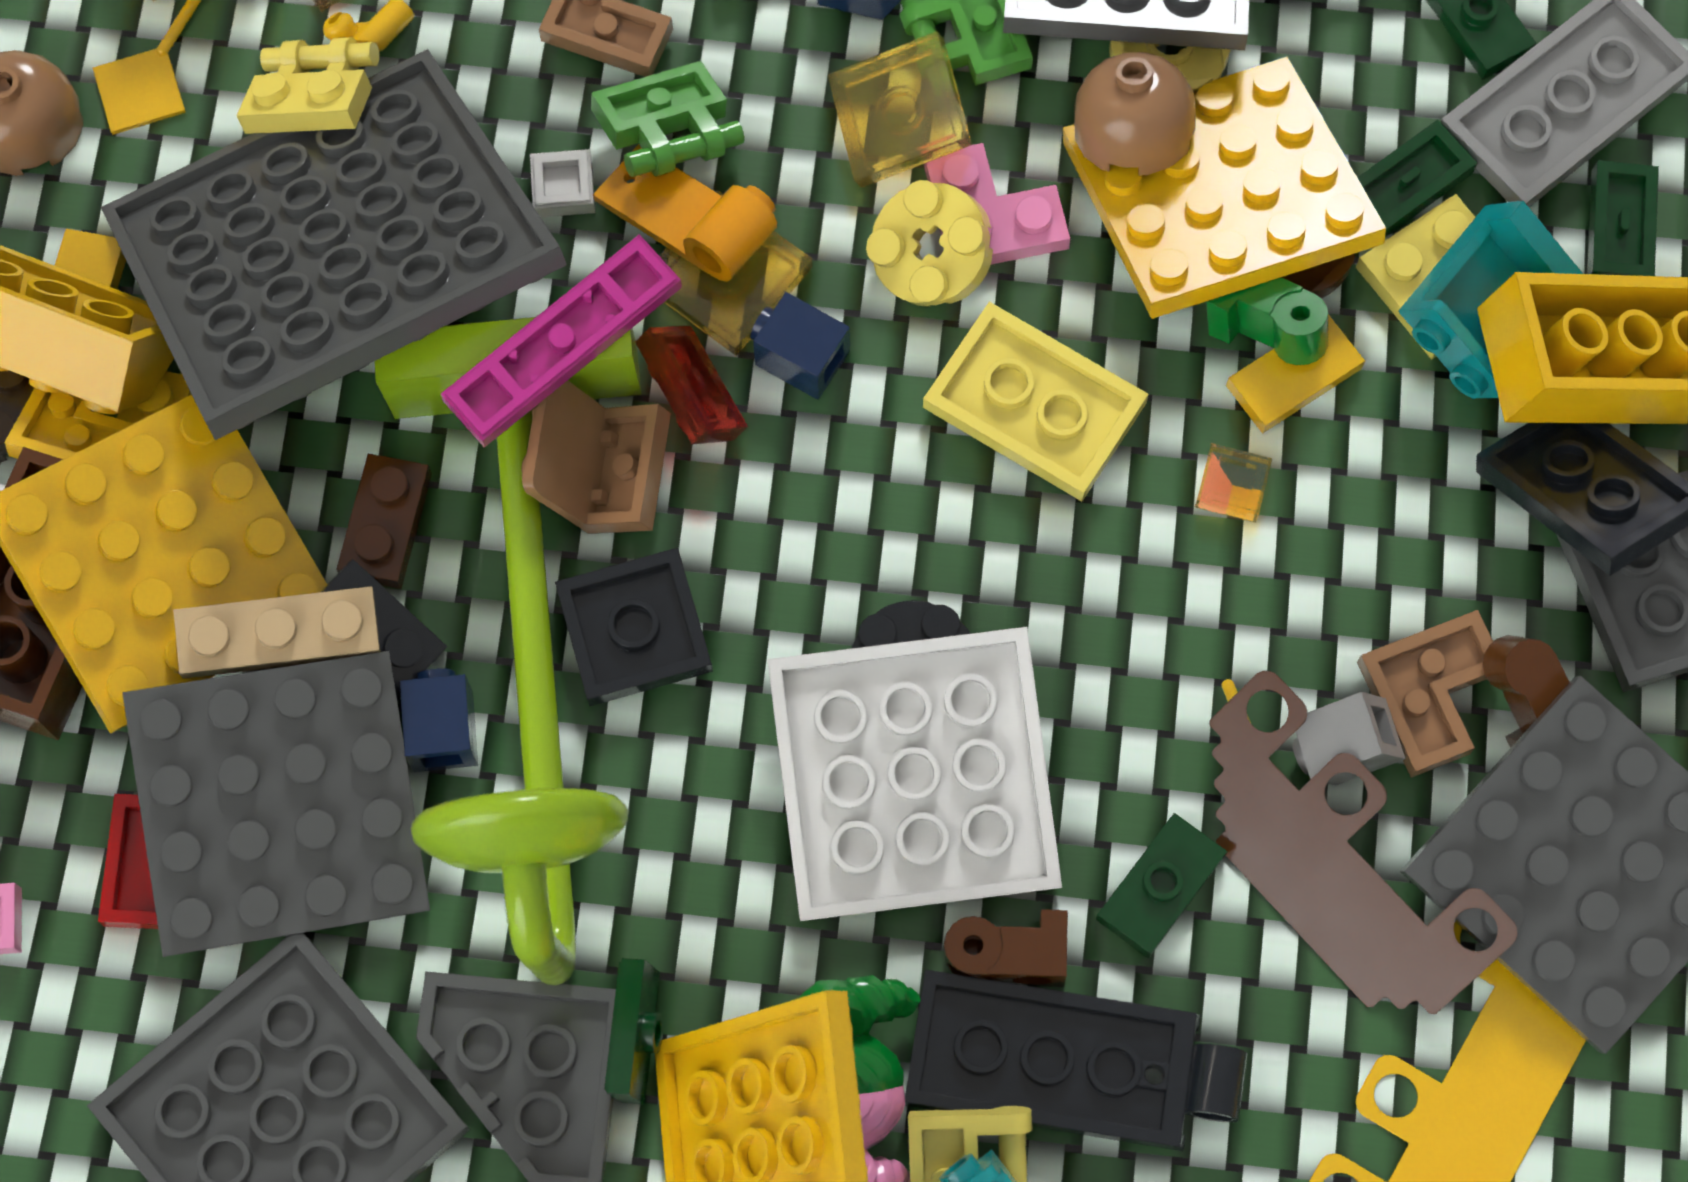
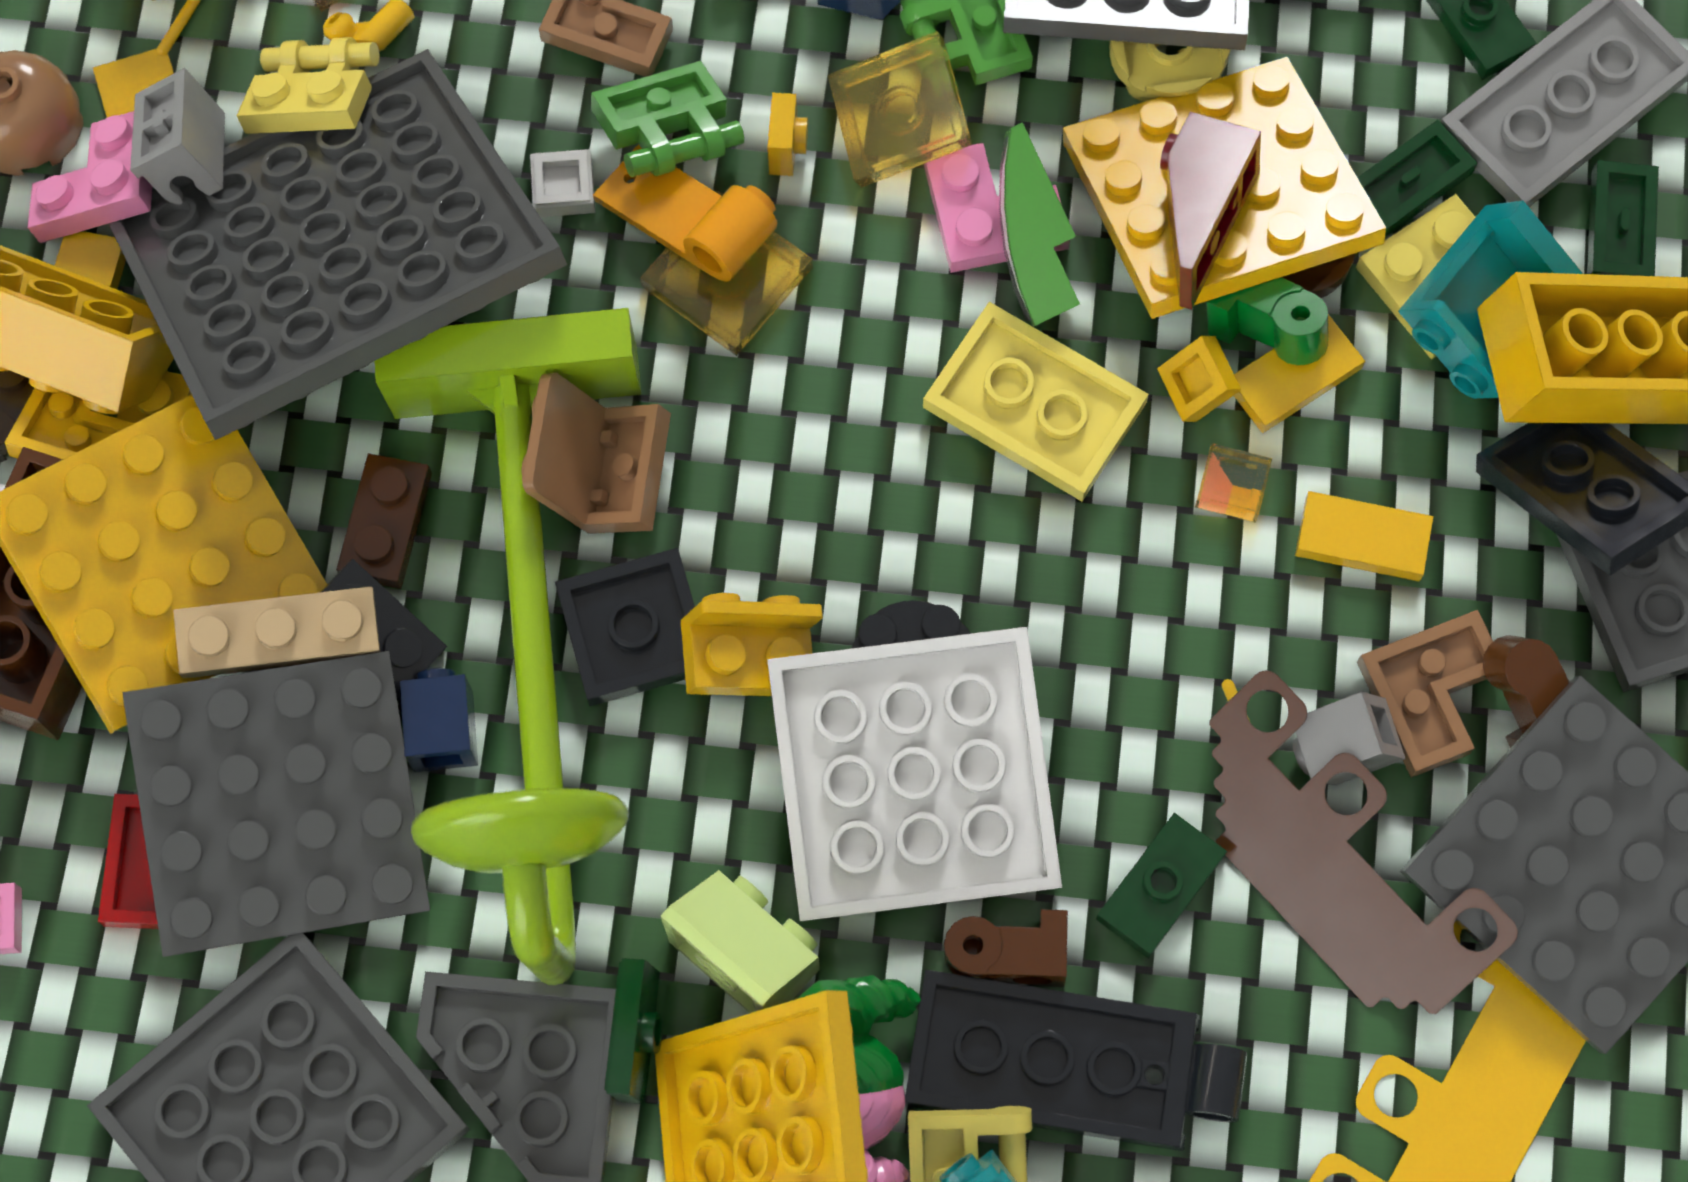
dark pink plate [441,234,682,448] -> none
clear red plate [635,326,748,445] -> none
dark blue brick [750,292,850,400] -> none
light yellow plate [866,180,993,307] -> none
medium nougat cylinder [1075,52,1196,175] -> none
none -> bright pink plate [28,111,152,243]
none -> light grey hinge [130,68,225,205]
none -> yellowish green slope [661,870,820,1013]
none -> yellow bracket [681,593,823,696]
none -> yellow plate [767,93,808,176]
none -> bright green slope [999,122,1080,326]
none -> yellow plate [1157,336,1242,422]
none -> slope [1160,112,1261,310]
none -> yellow tile [1295,491,1434,582]

